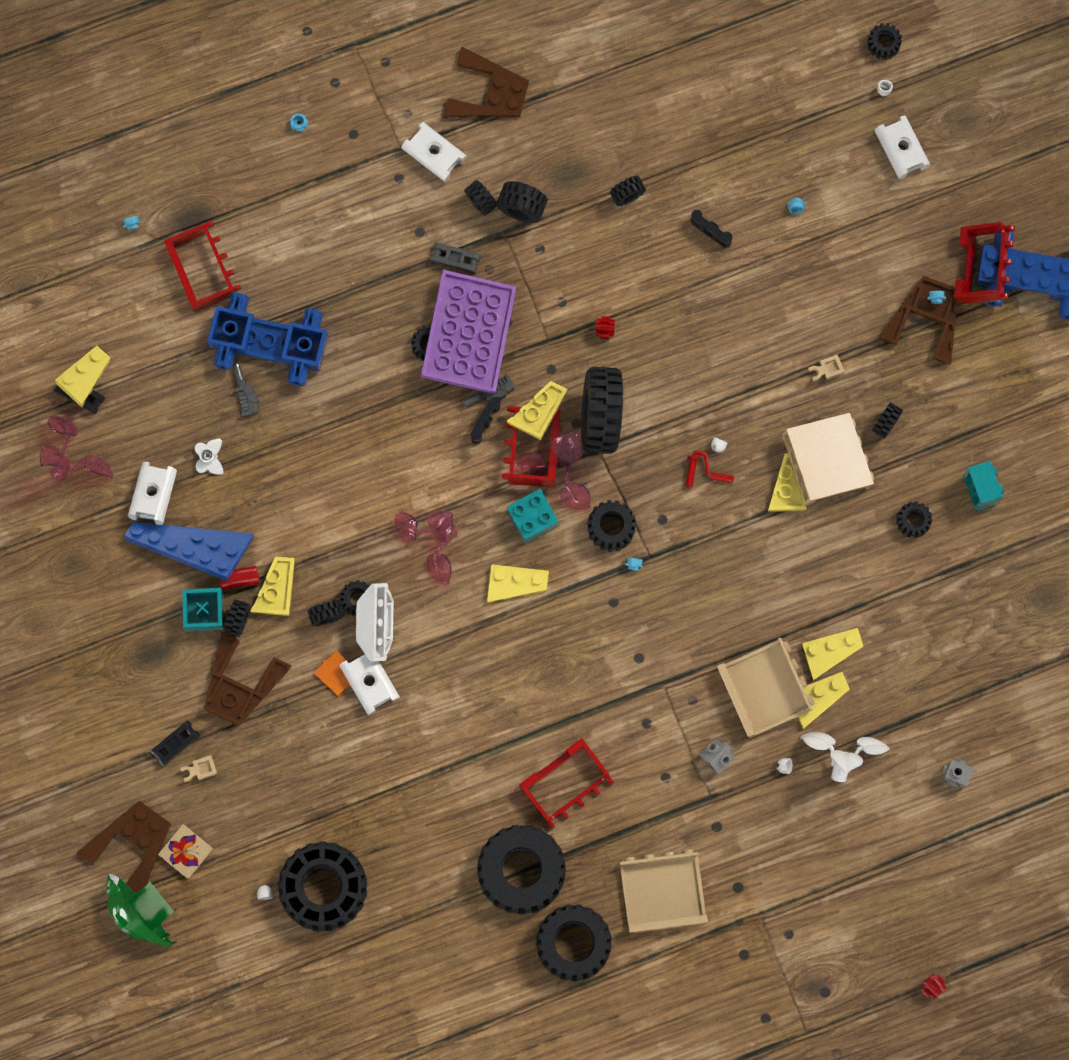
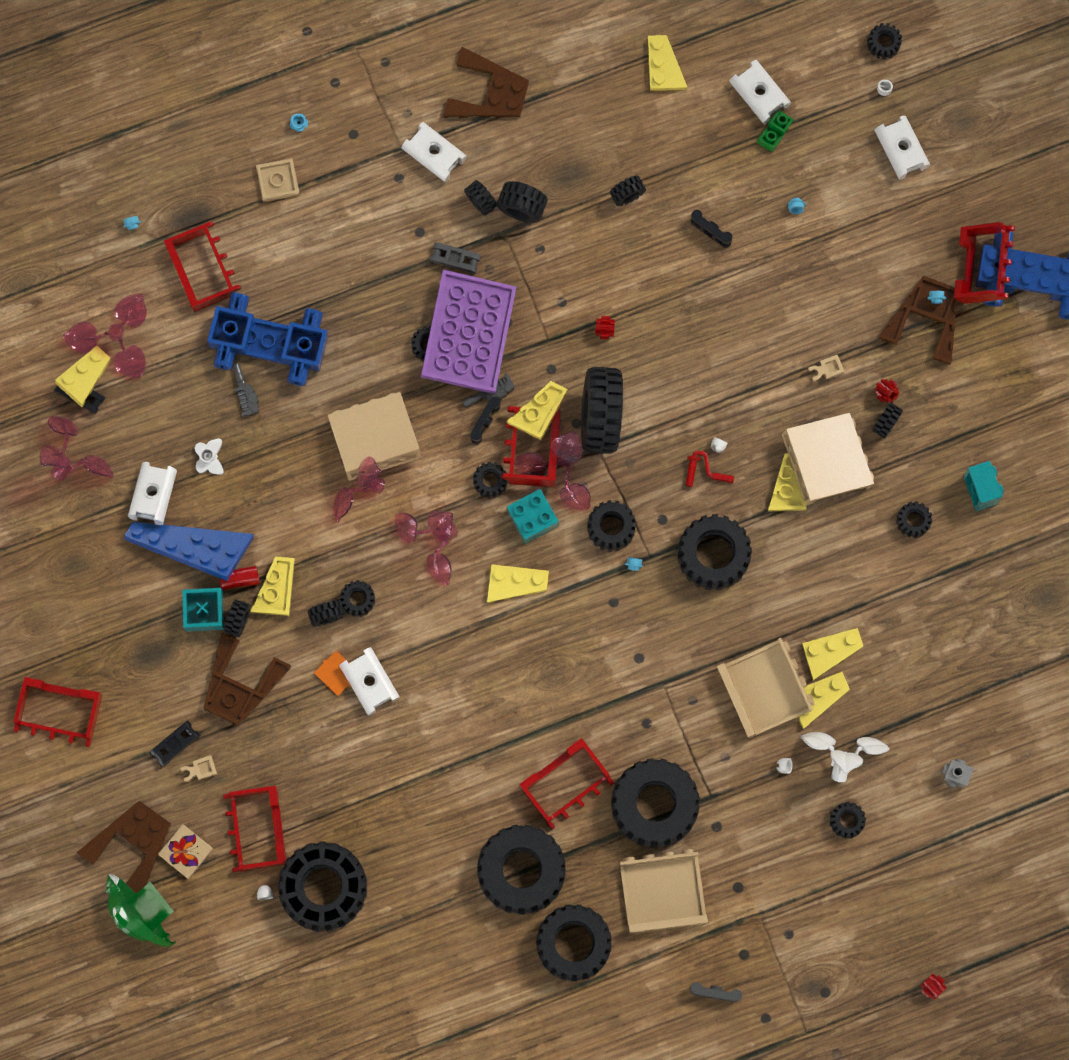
white wedge [356,583,394,662] -> none
light grey brick [699,739,735,774] -> none
none -> red hinge [13,677,103,748]
none -> clear pink plant [63,293,147,379]
none -> red hinge [223,785,286,872]
none -> tan tile [256,158,300,202]
none -> tan panel [328,392,422,481]
none -> clear pink plant [333,456,385,522]
none -> black tyre [473,462,508,498]
none -> black tyre [611,758,700,848]
none -> light yellow wing [648,35,687,91]
none -> black tyre [677,514,752,591]
none -> dark grey plate [690,982,742,1002]
none -> white piece [729,60,791,124]
none -> green slope [757,110,794,152]
none -> black tyre [830,802,866,839]
none -> red gear [874,379,900,403]

